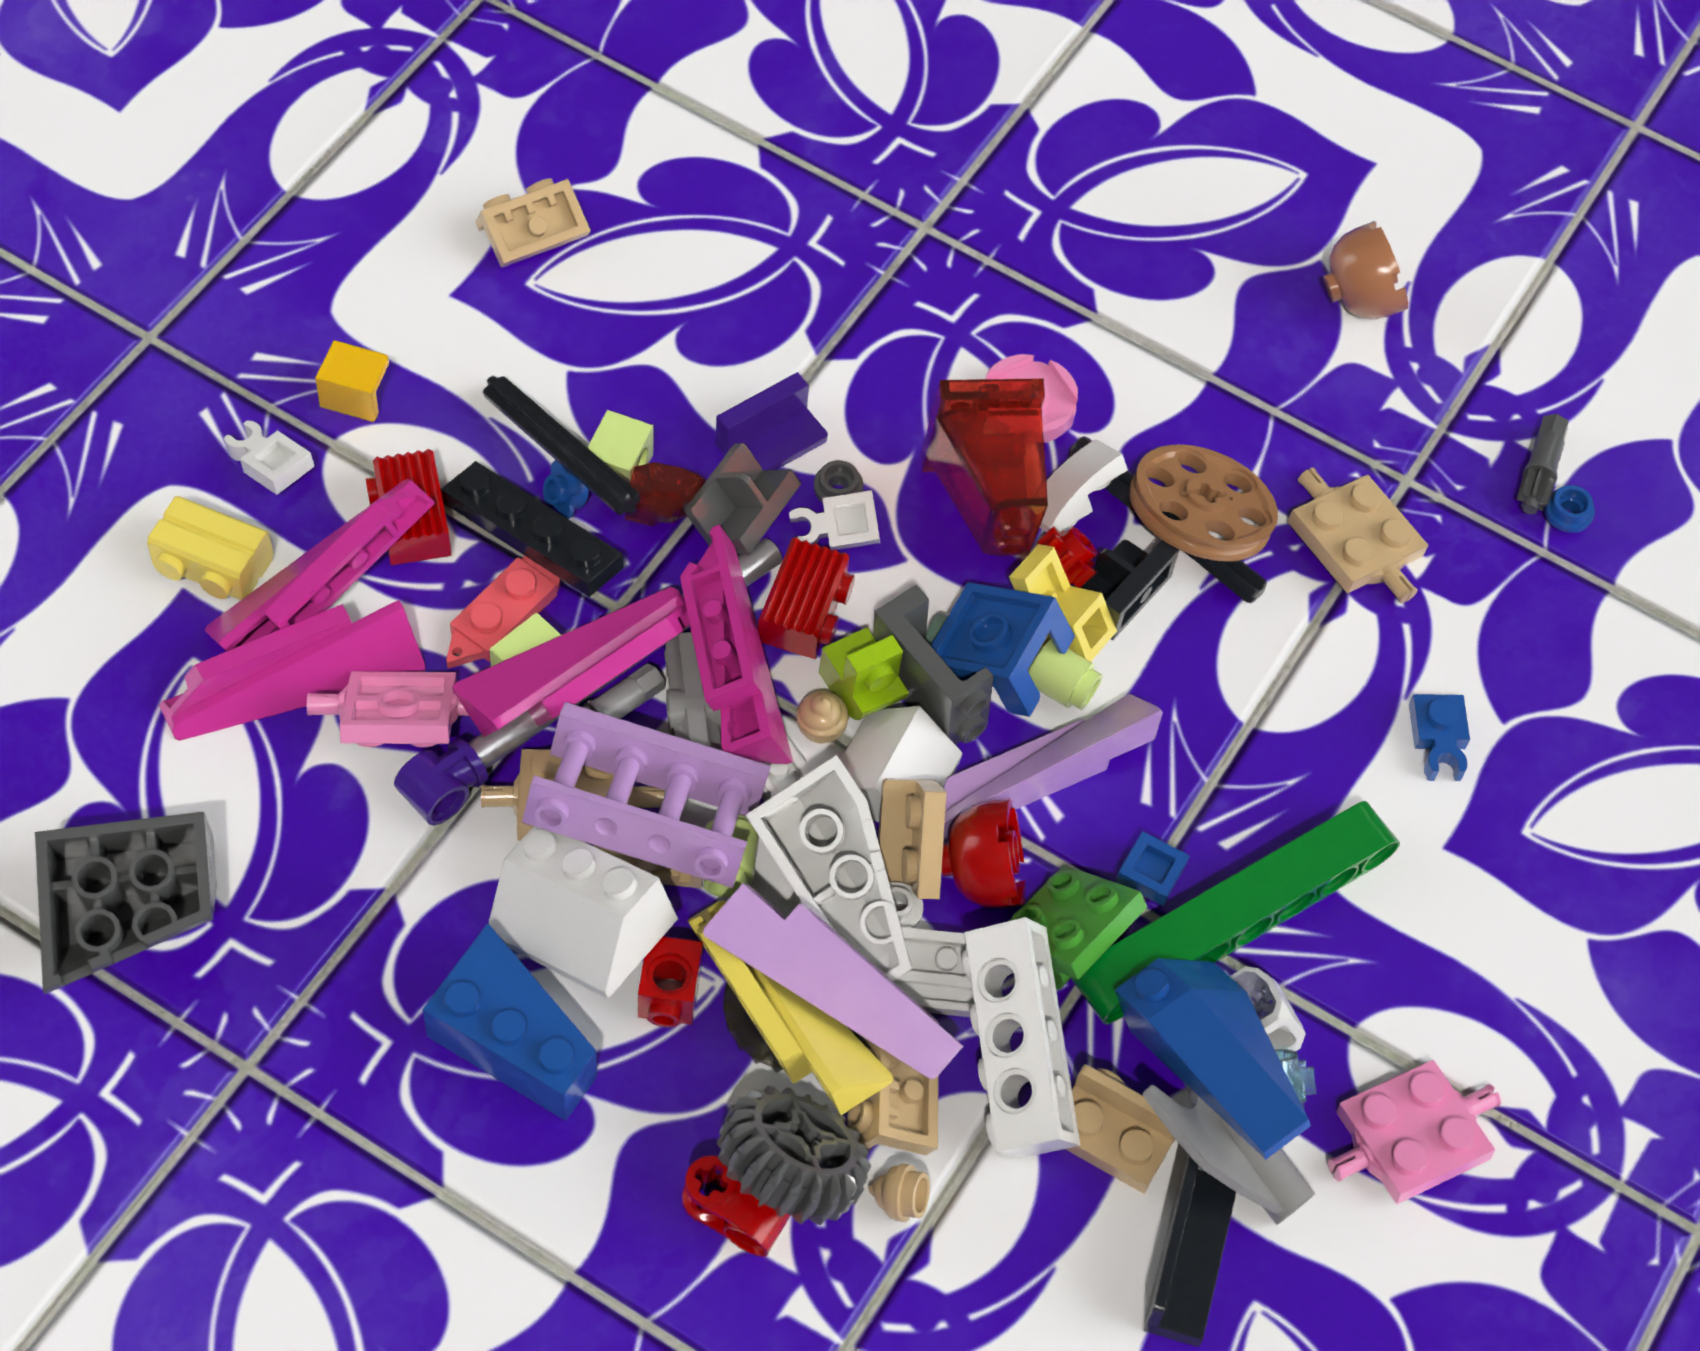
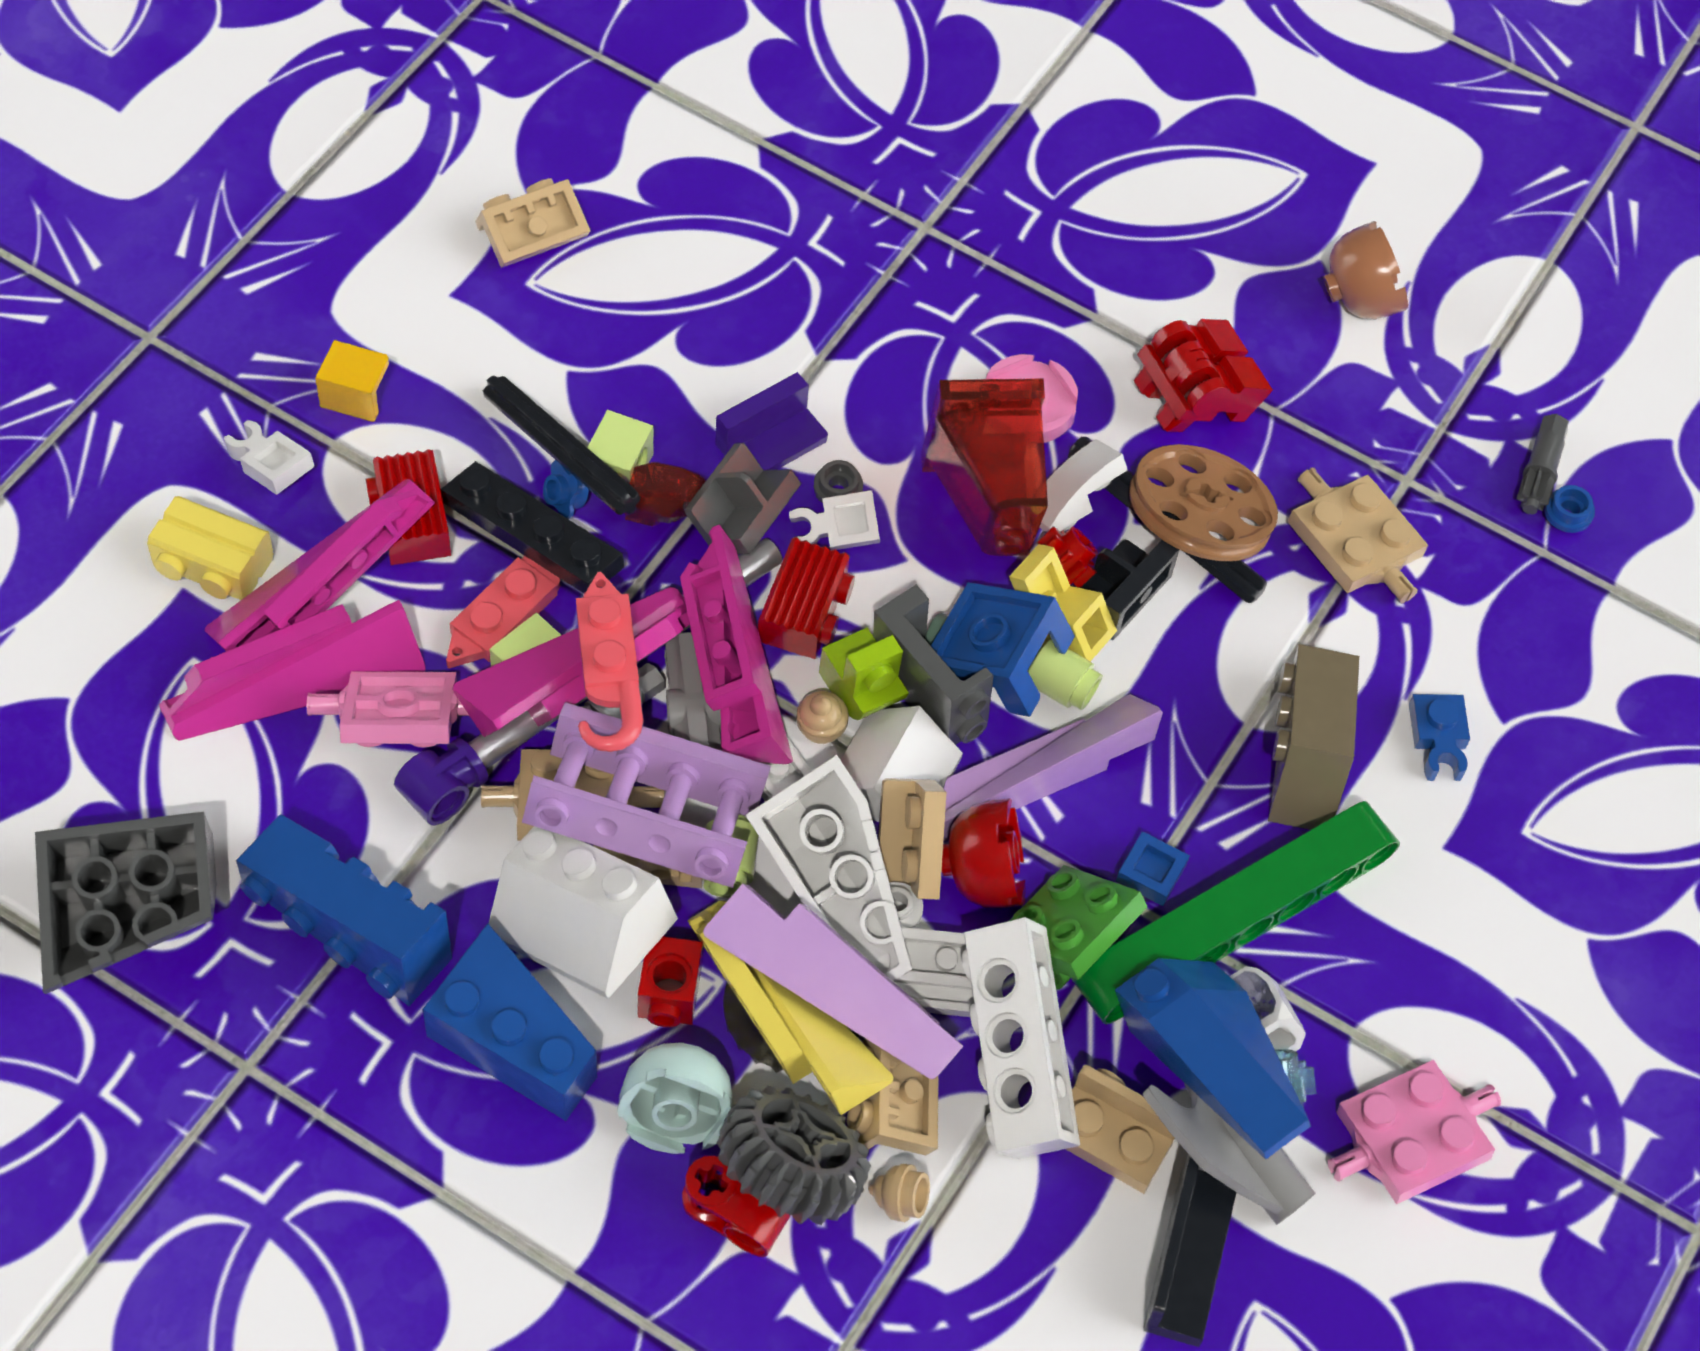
none -> blue wedge [236,814,452,1006]
none -> coral plate [576,572,643,752]
none -> light aqua cylinder [617,1043,733,1154]
none -> red hips [1133,319,1273,432]
none -> dark tan wedge [1268,644,1360,830]

